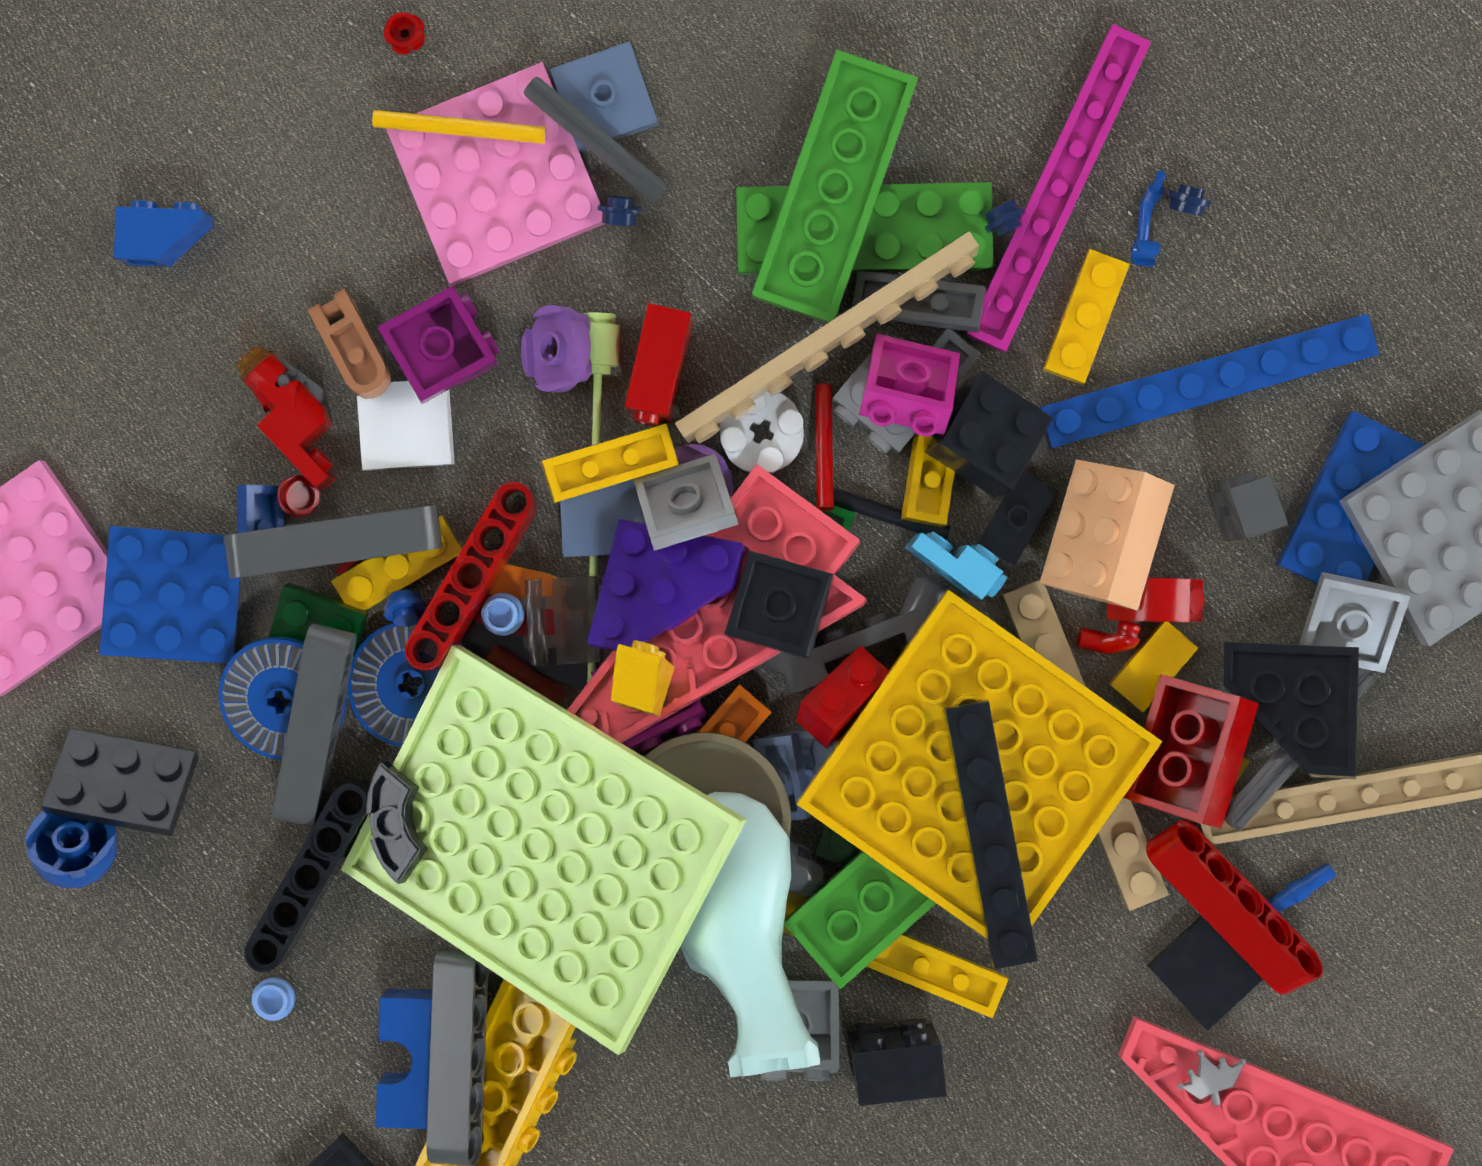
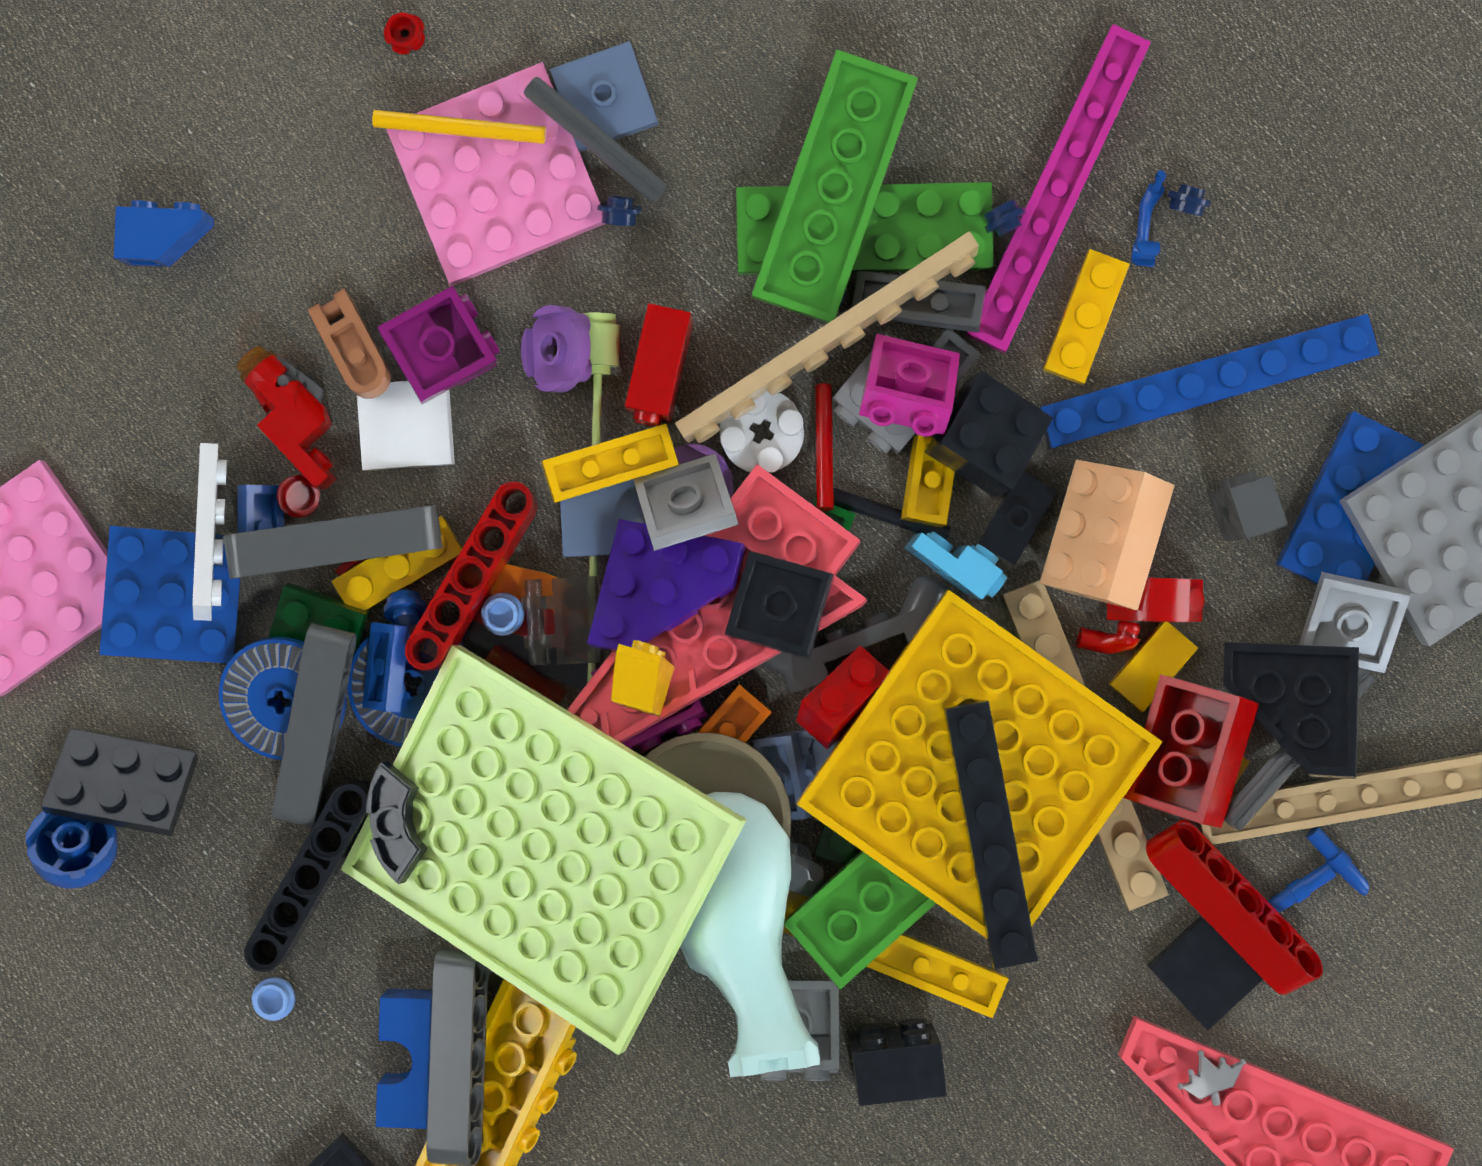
none -> white plate [192,443,227,621]
none -> blue plate [362,622,409,712]
none -> blue piece [1306,826,1369,896]

